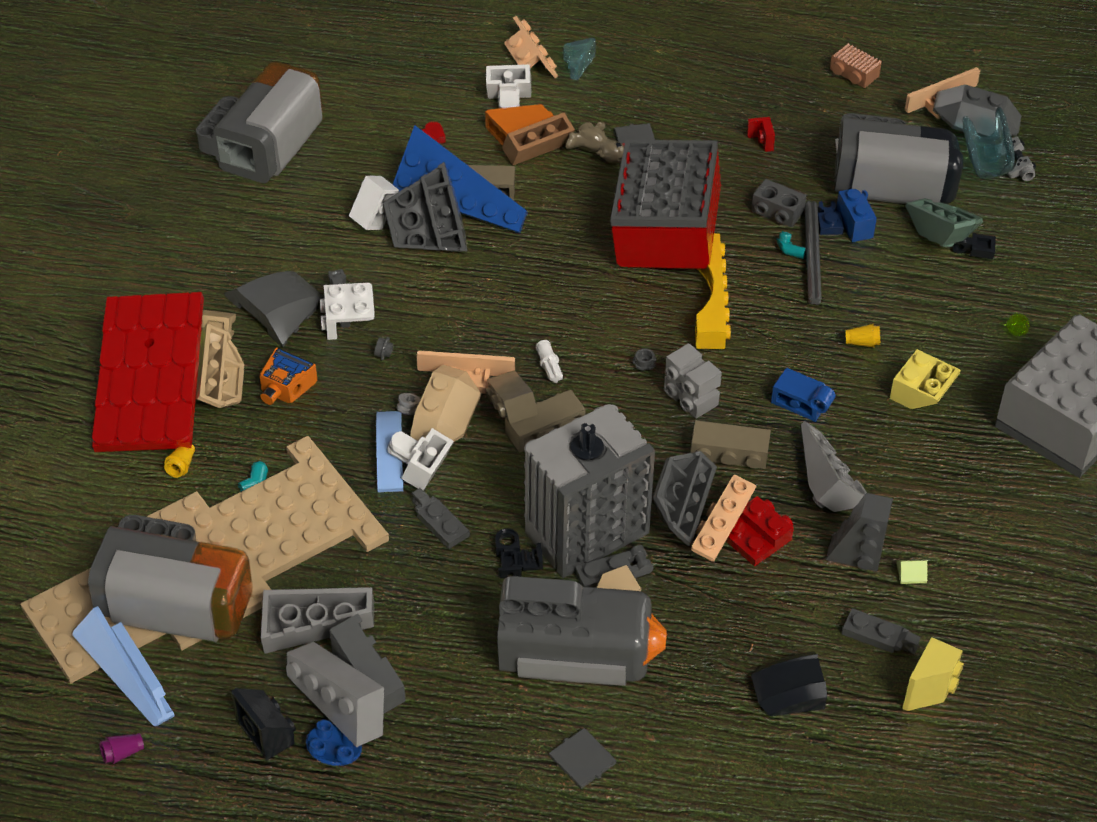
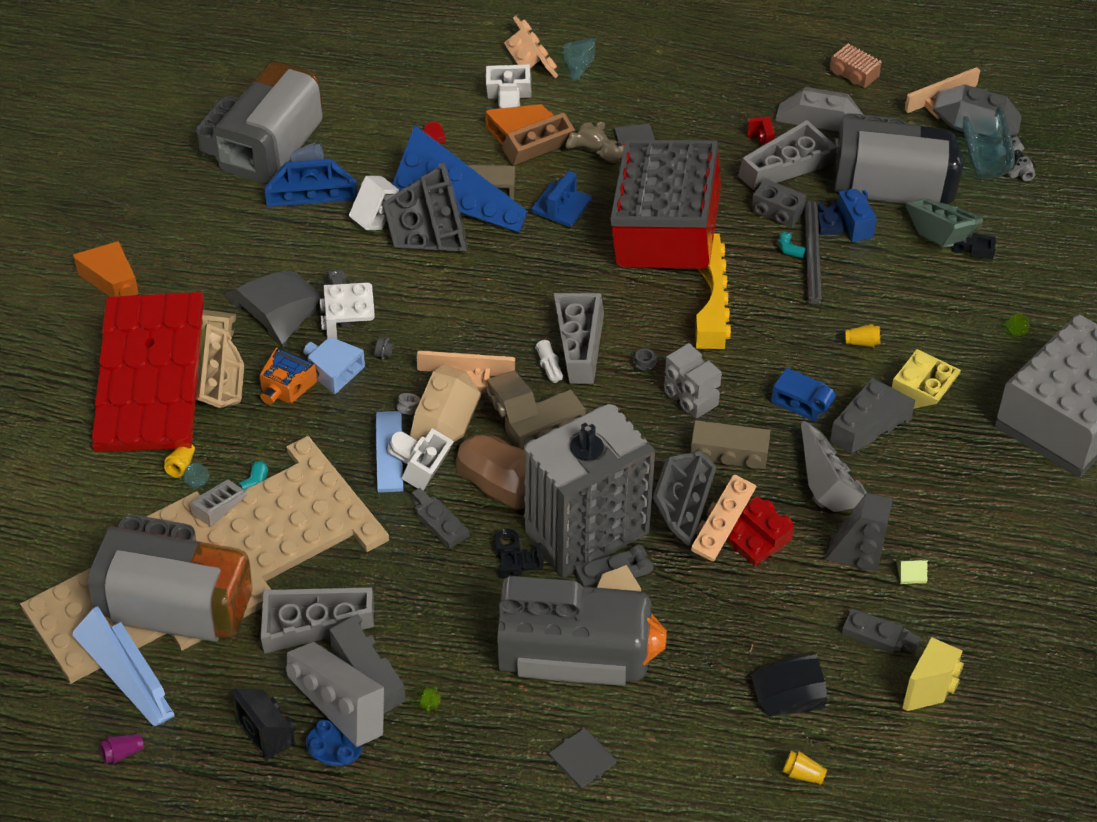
none -> orange slope [73,241,139,297]
none -> clear light blue plate [184,463,210,488]
none -> light grey slope [190,479,247,527]
none -> blue wedge [265,159,357,207]
none -> sand blue cone [290,142,324,162]
none -> light blue torso [304,338,365,394]
none -> clear neon green plate [420,686,442,713]
none -> medium nougat piece [455,434,525,511]
none -> blue bracket [532,171,592,227]
none -> light grey wedge [554,293,604,384]
none -> light grey wedge [738,120,838,190]
none -> light grey wedge [776,87,863,132]
none -> yellow cone [782,751,827,785]
none -> dark grey wedge [830,378,915,454]

